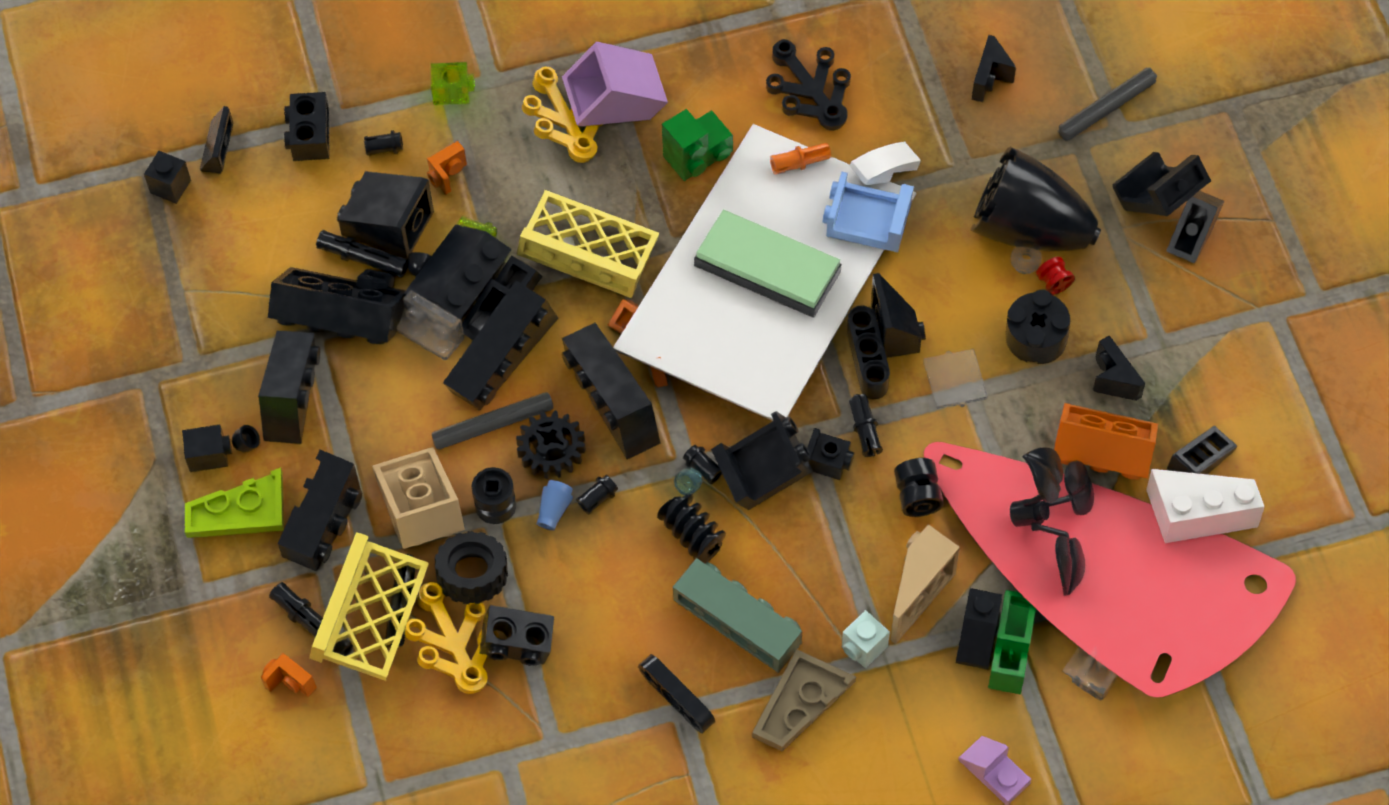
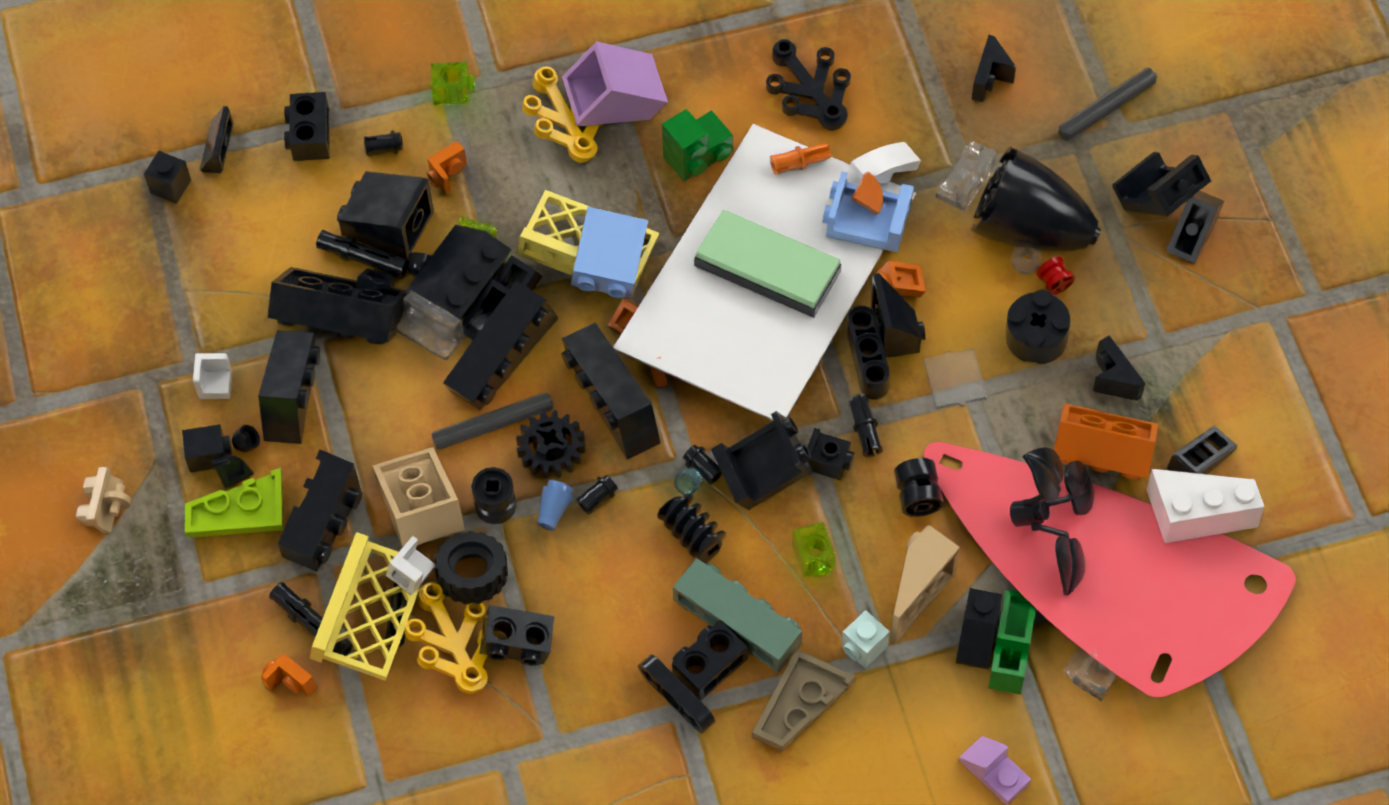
none -> tan hips [76,467,132,534]
none -> white panel [193,353,233,399]
none -> black tile [211,455,254,489]
none -> white panel [386,536,435,595]
none -> light blue panel [571,207,648,298]
none -> black brick [672,620,748,701]
none -> clear neon green brick [792,522,836,578]
none -> orange tile [851,171,883,215]
none -> orange bracket [877,261,926,298]
none -> clear hinge [936,141,997,212]

